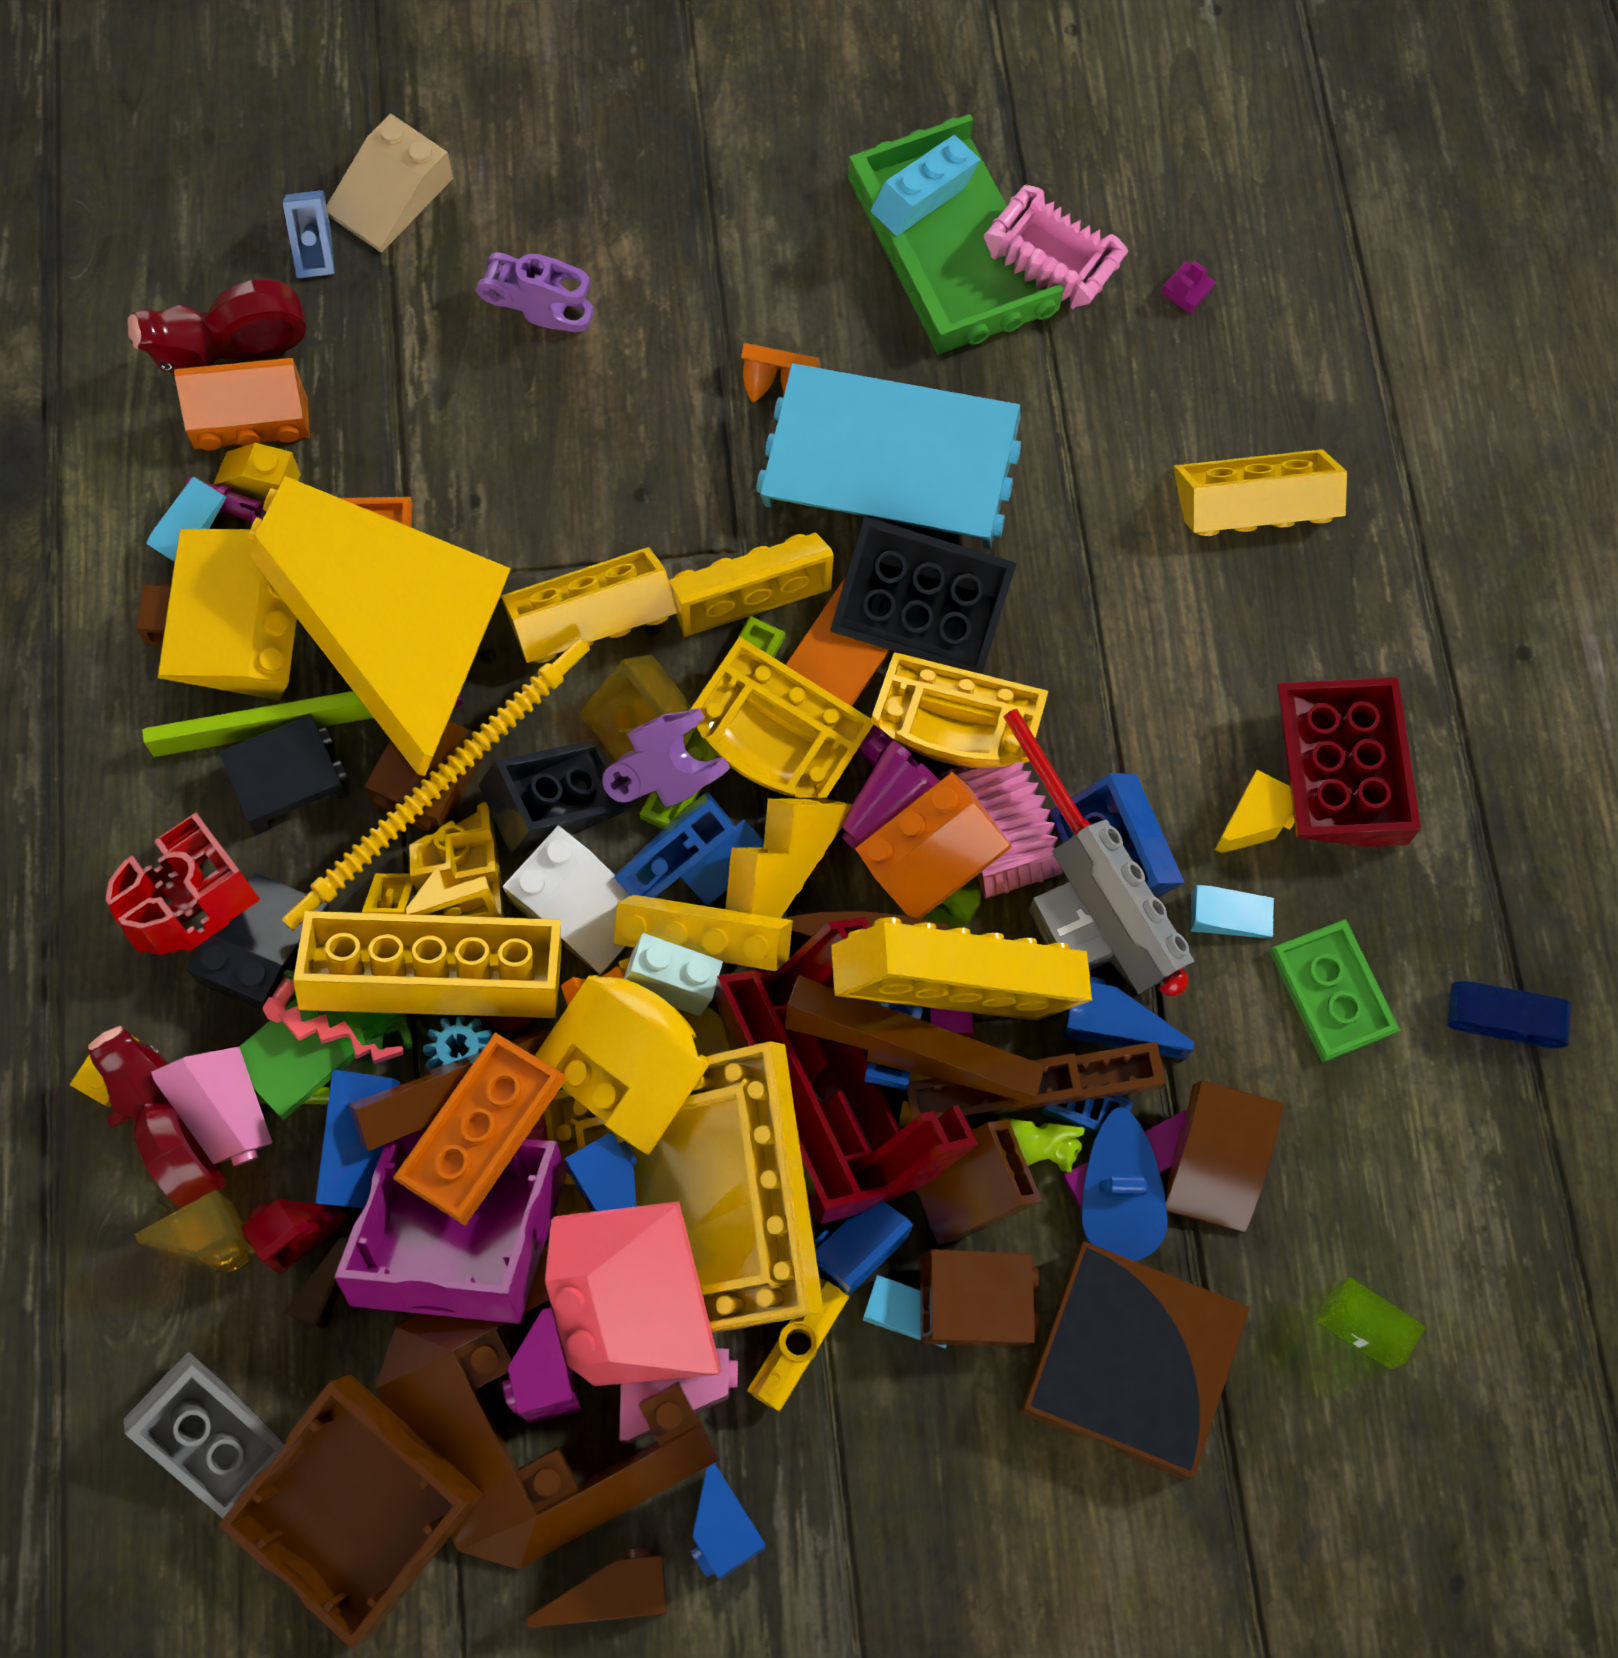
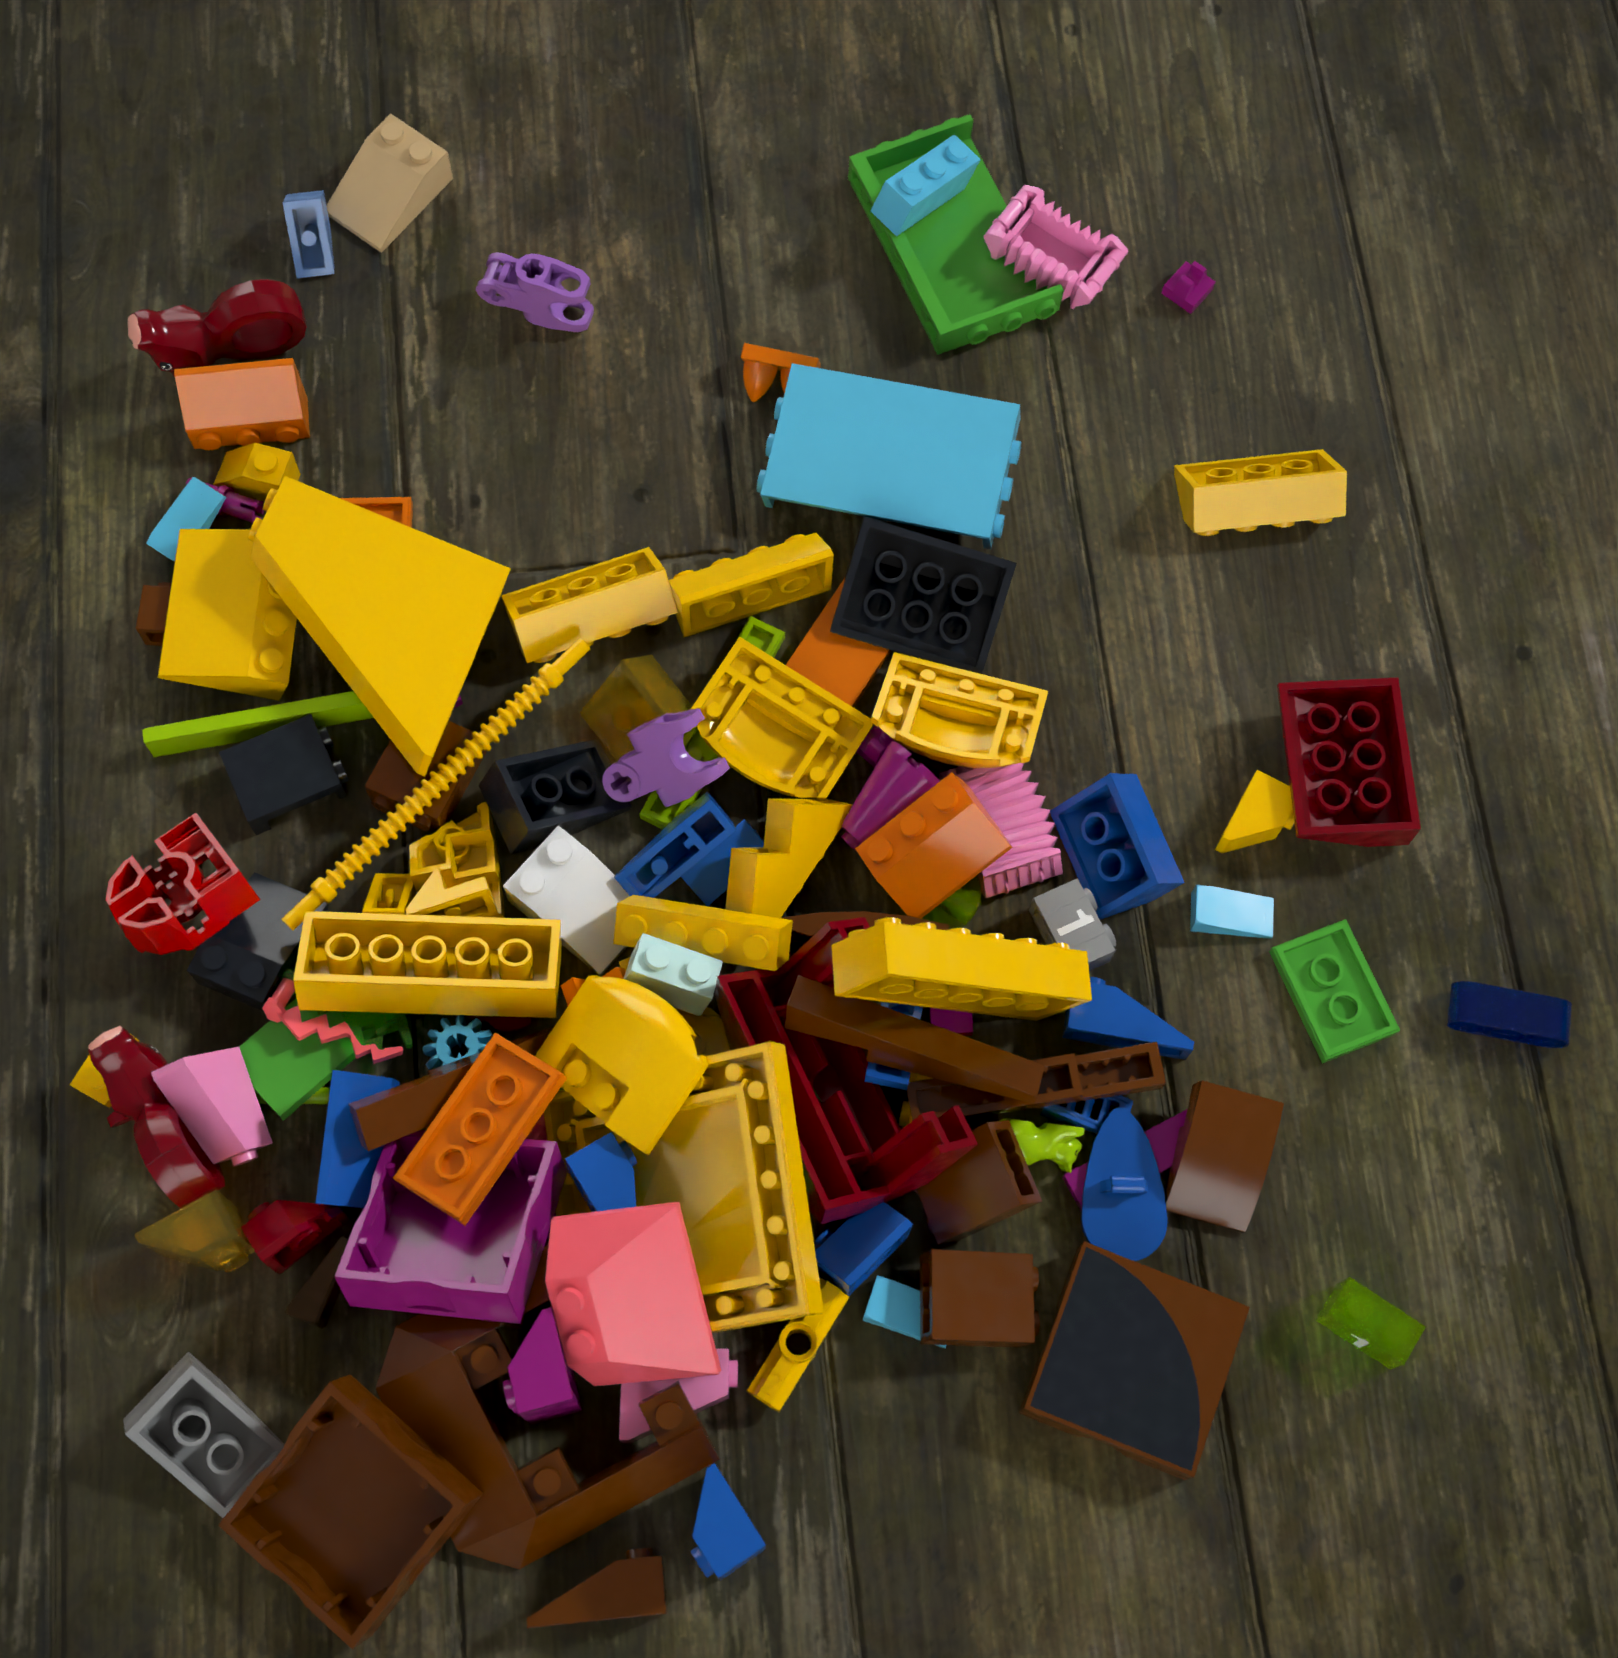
piece [1003,708,1194,996] -> none

